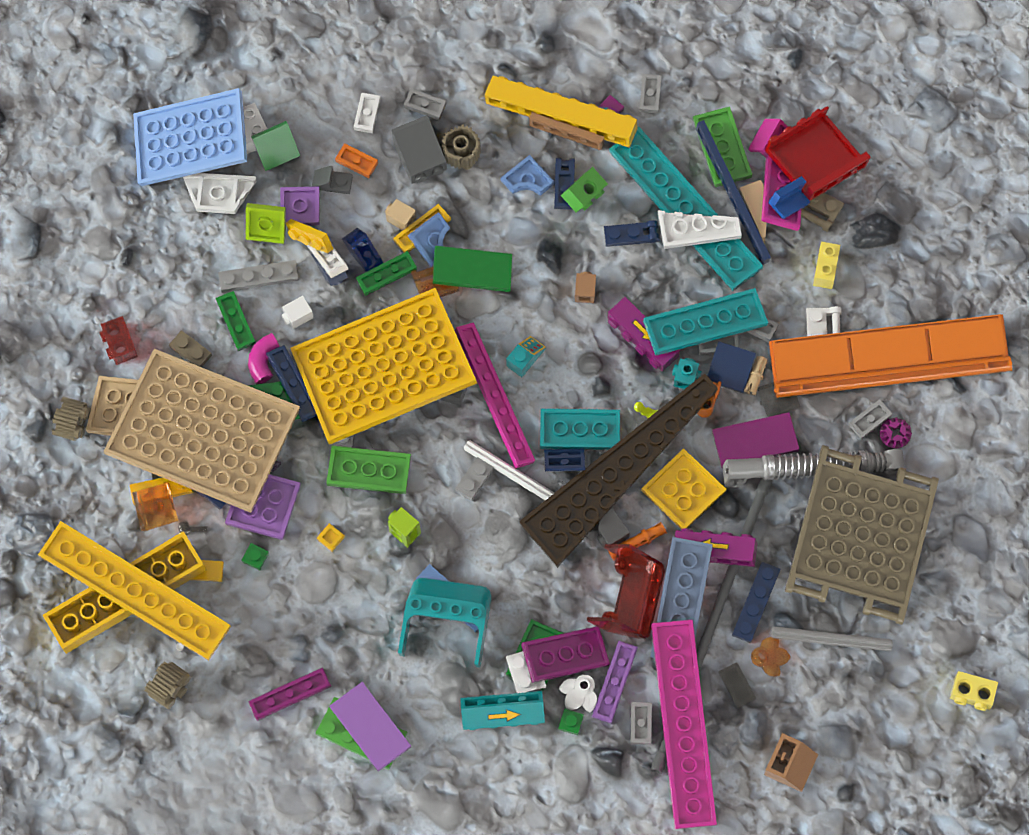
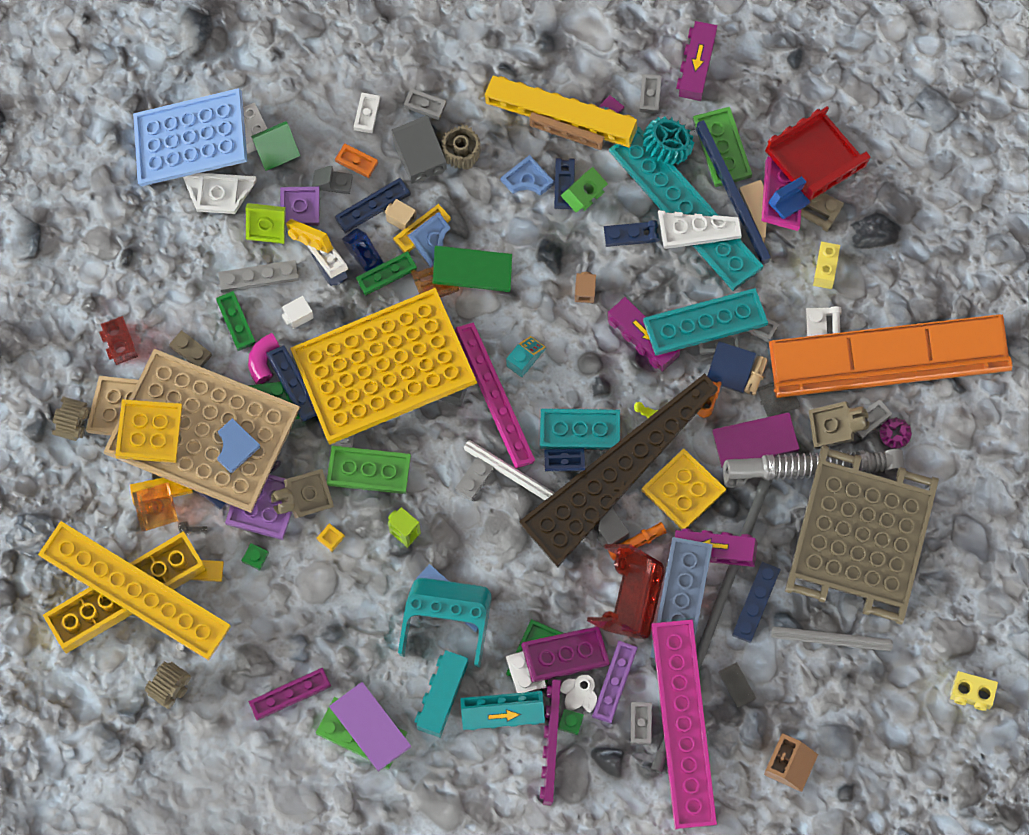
teal brick [672,358,702,389] -> none
dark pink panel [748,119,788,159] -> none
clear orange plate [751,637,791,677] -> none
none -> yellow plate [115,399,182,463]
none -> medium blue tile [217,418,260,474]
none -> dark tan plate [271,469,334,519]
none -> dark blue tile [335,177,411,234]
none -> teal brick [415,650,469,738]
none -> magenta plate [540,680,561,806]
none -> teal gear [642,116,695,165]
none -> magenta brick [676,21,718,101]
none -> dark tan plate [809,401,869,450]

